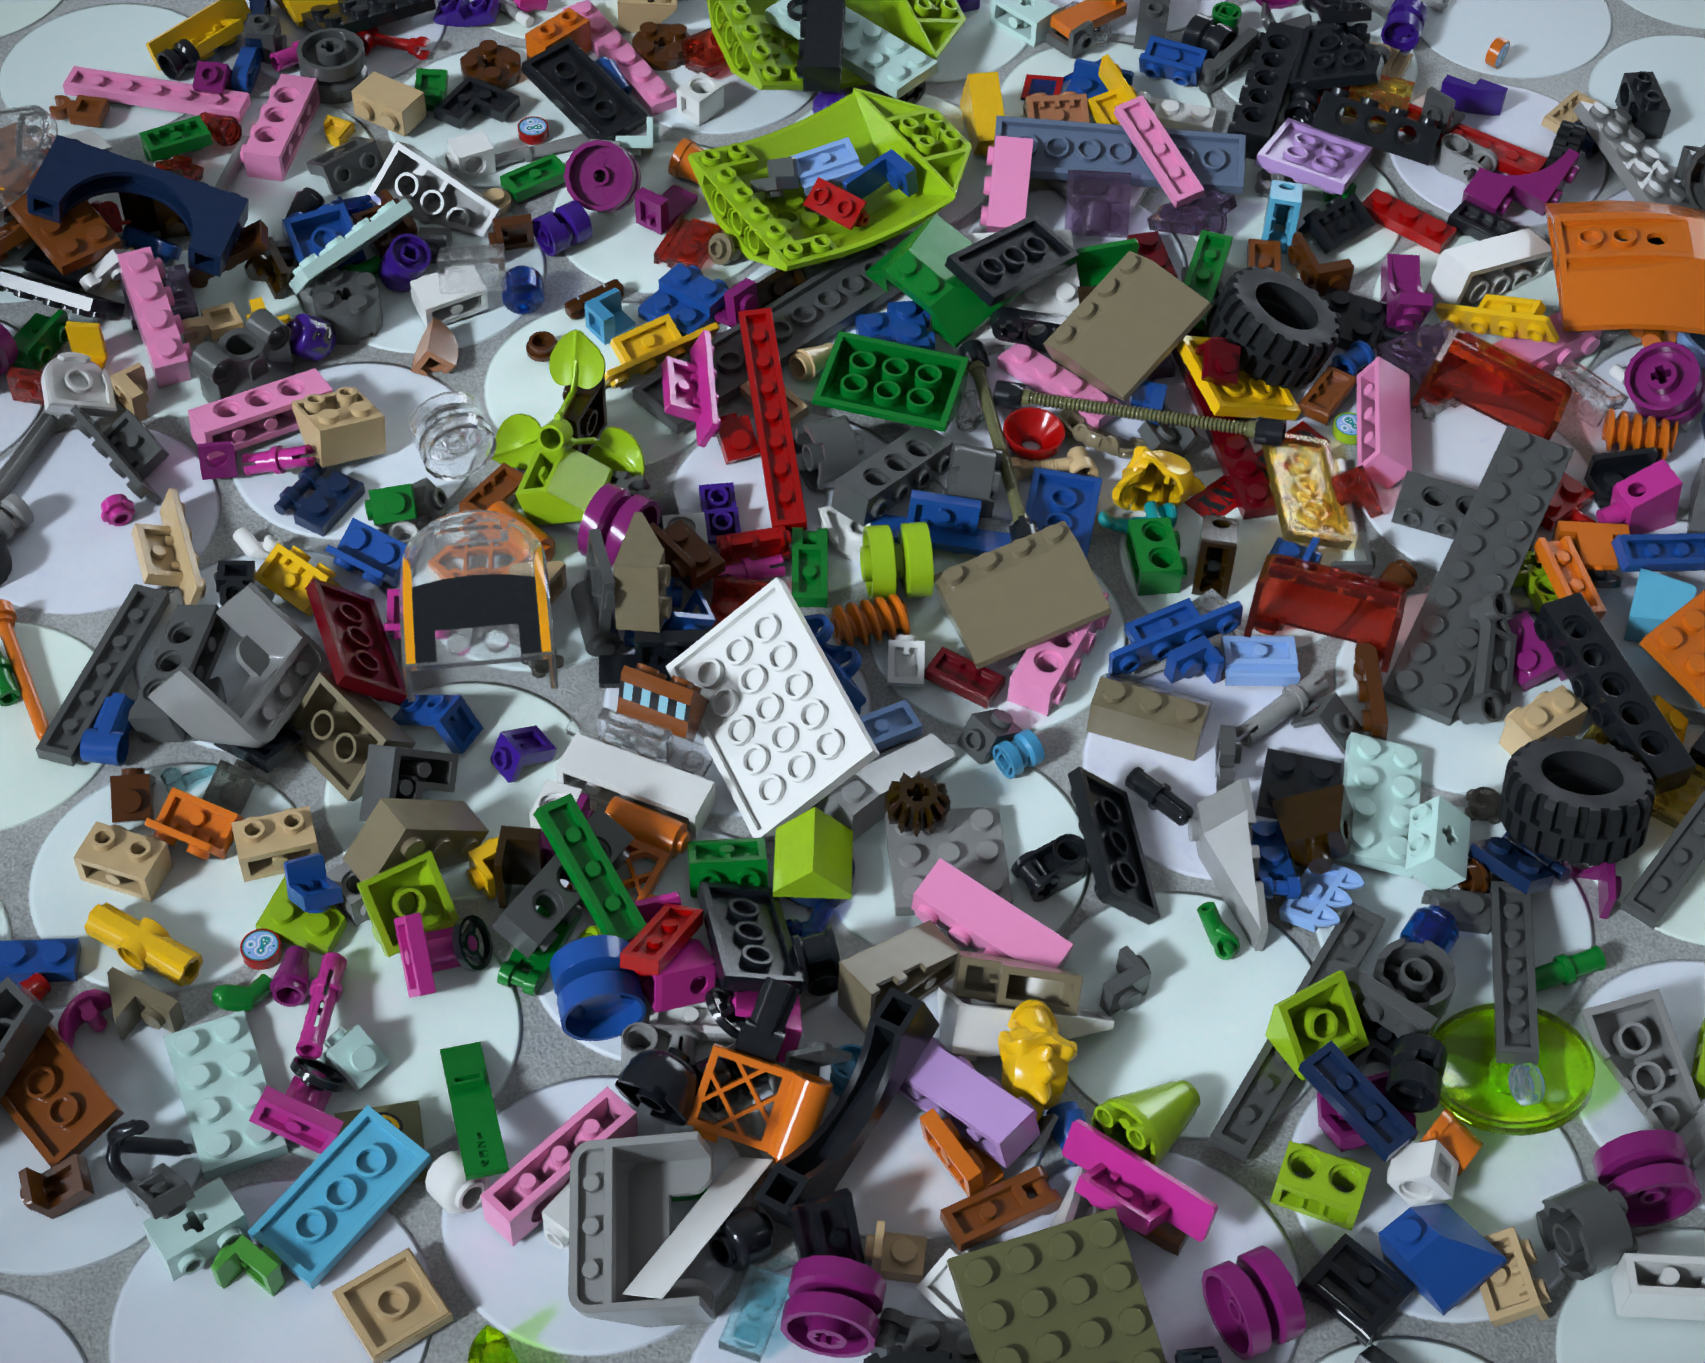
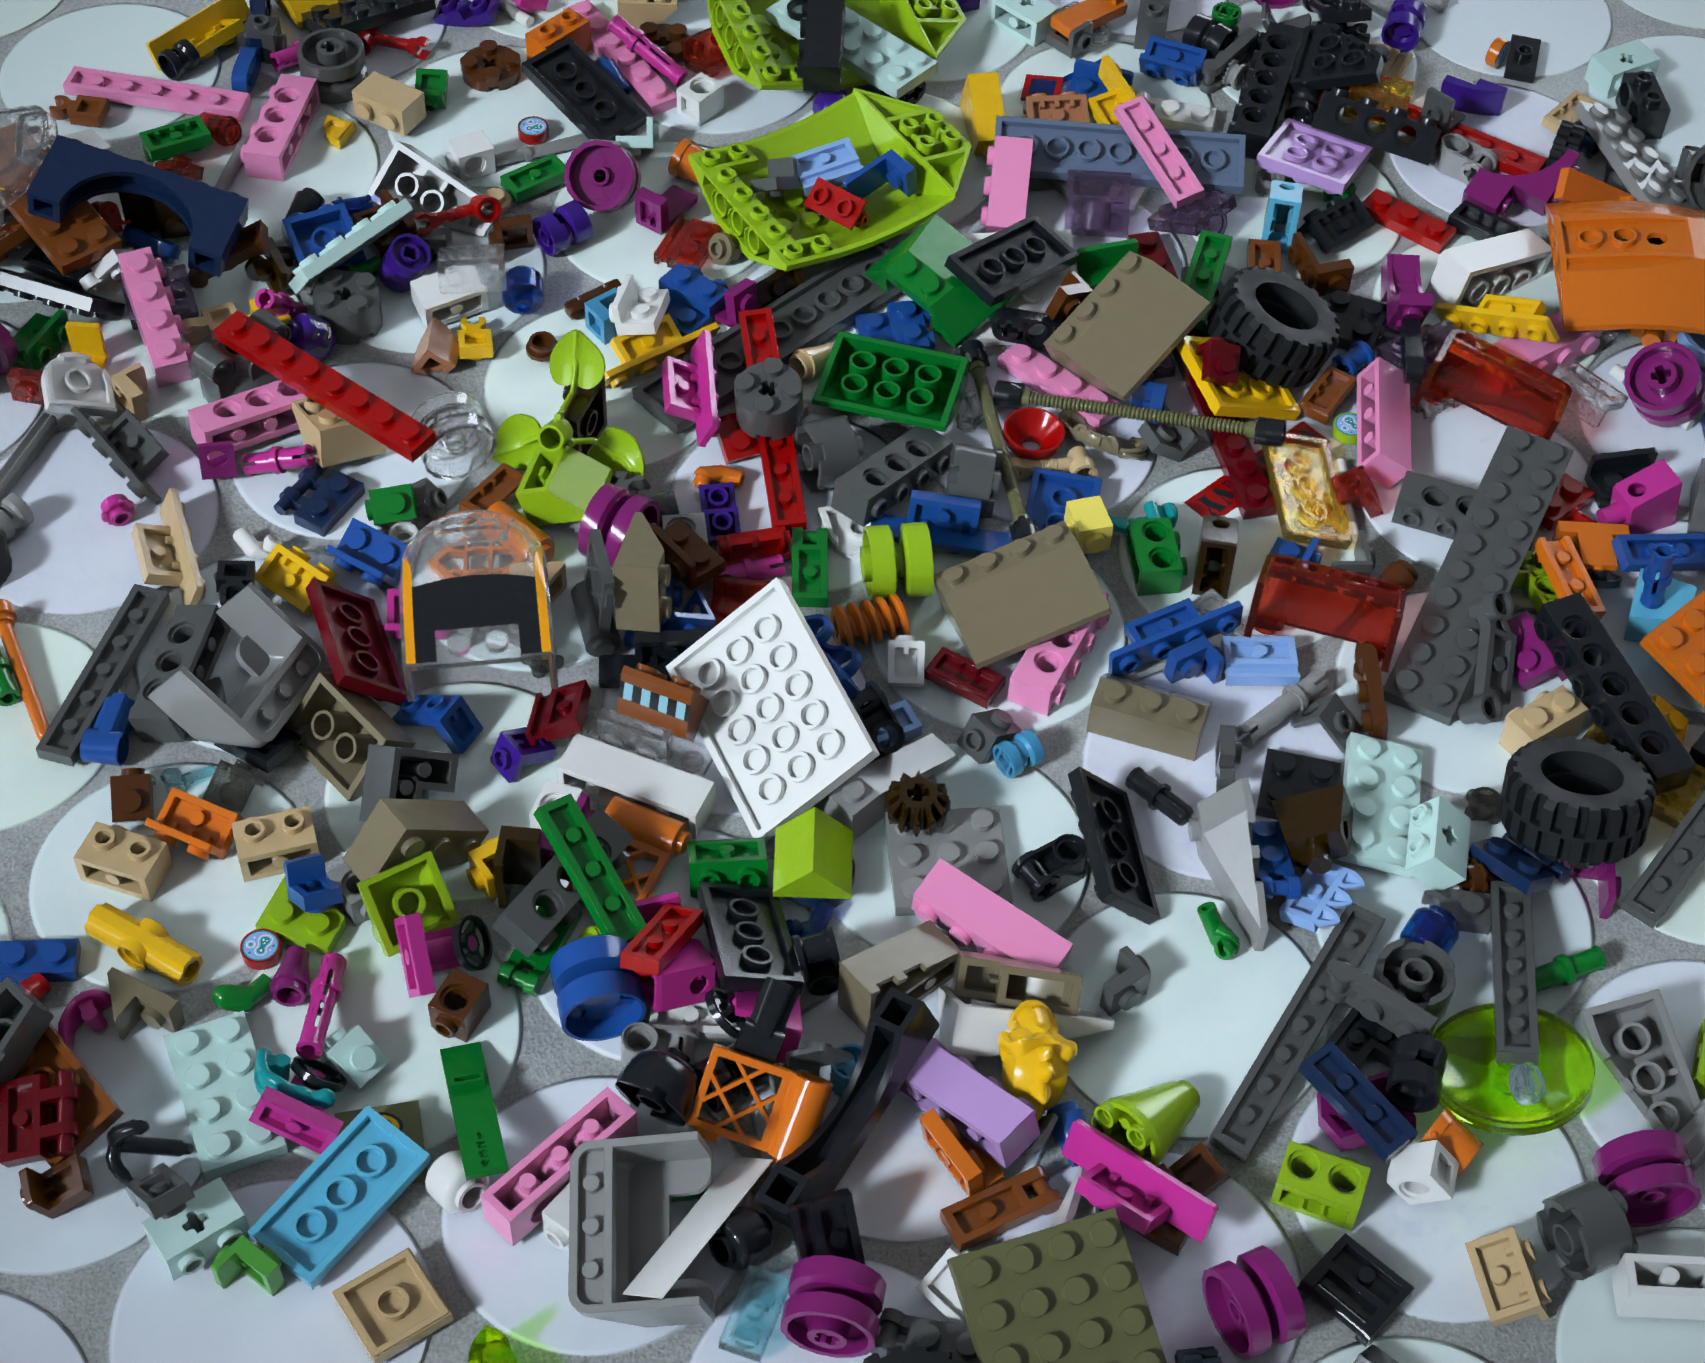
magenta bracket [192,60,232,95] -> none
dark grey bracket [306,136,384,194] -> none
black plate [433,76,520,129] -> none
tan bracket [864,1220,927,1283] -> none
yellow head [1112,446,1205,511] -> none
lime slope [1265,970,1369,1080] -> none
blue slope [1378,1203,1507,1316] -> none
orange piece [1601,408,1678,460] -> none
none -> dark red plate [0,1070,79,1168]
none -> red plate [213,310,437,463]
none -> teal piece [254,1047,336,1109]
none -> dark pink pin [255,288,308,319]
none -> red brick [412,195,502,235]
none -> reddish brown brick [428,968,491,1043]
none -> yellow plate [457,317,493,361]
none -> dark red plate [525,679,591,746]
none -> dark pink pin [607,14,688,87]
none -> white bracket [609,274,670,336]
none -> orange arm [693,465,745,488]
none -> dark grey brick [734,357,804,441]
none -> black piece [849,680,905,754]
none -> reddish brown bracket [1045,271,1093,320]
none -> light yellow brick [1064,495,1113,554]
none -> reddish brown bracket [1158,1141,1230,1197]
none -> light grey bush [1221,59,1249,90]
none -> black beam [1400,318,1424,384]
none -> black plate [1503,34,1541,83]
none -> orange hinge [1554,167,1636,202]
none -> light aqua brick [1584,39,1661,99]
none -> blue pin [1640,543,1676,609]

